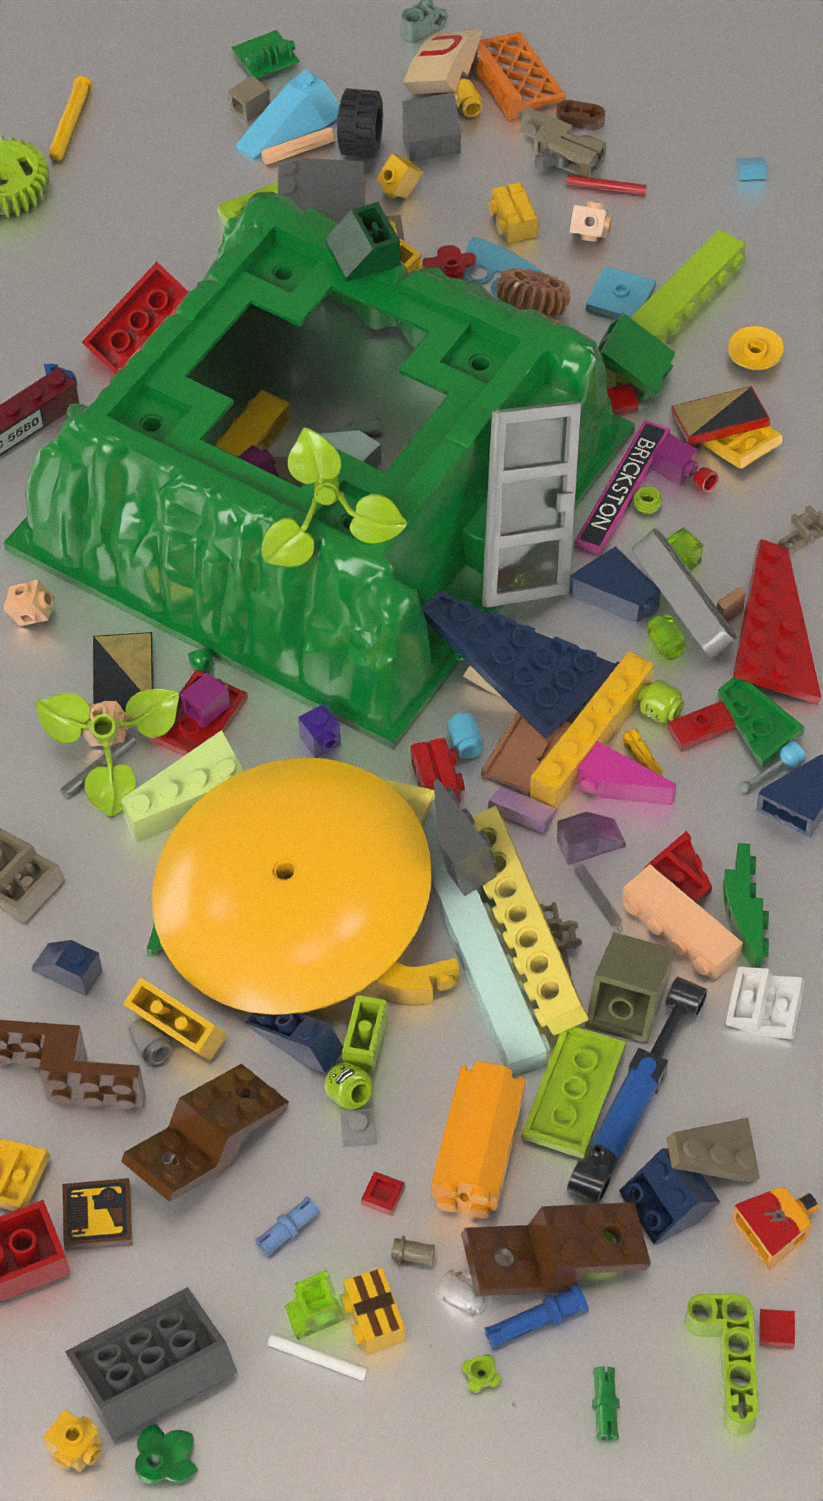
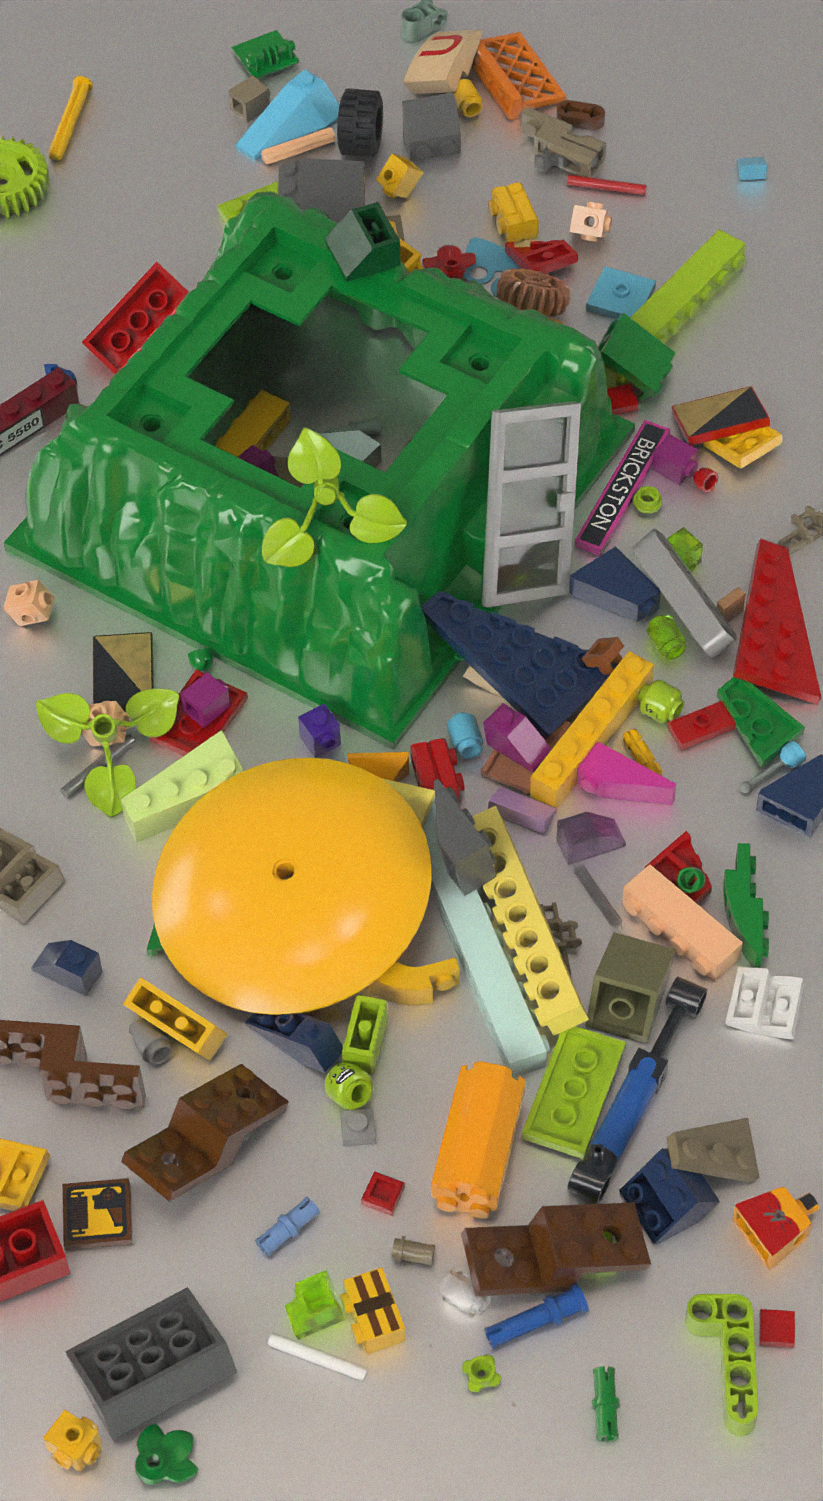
yellow dish [728,326,784,370] -> none
none -> light orange slope [347,752,409,782]
none -> magenta slope [483,703,552,773]
none -> red wing [505,240,578,274]
none -> dark orange tile [582,637,624,675]
none -> green hinge [677,867,706,893]

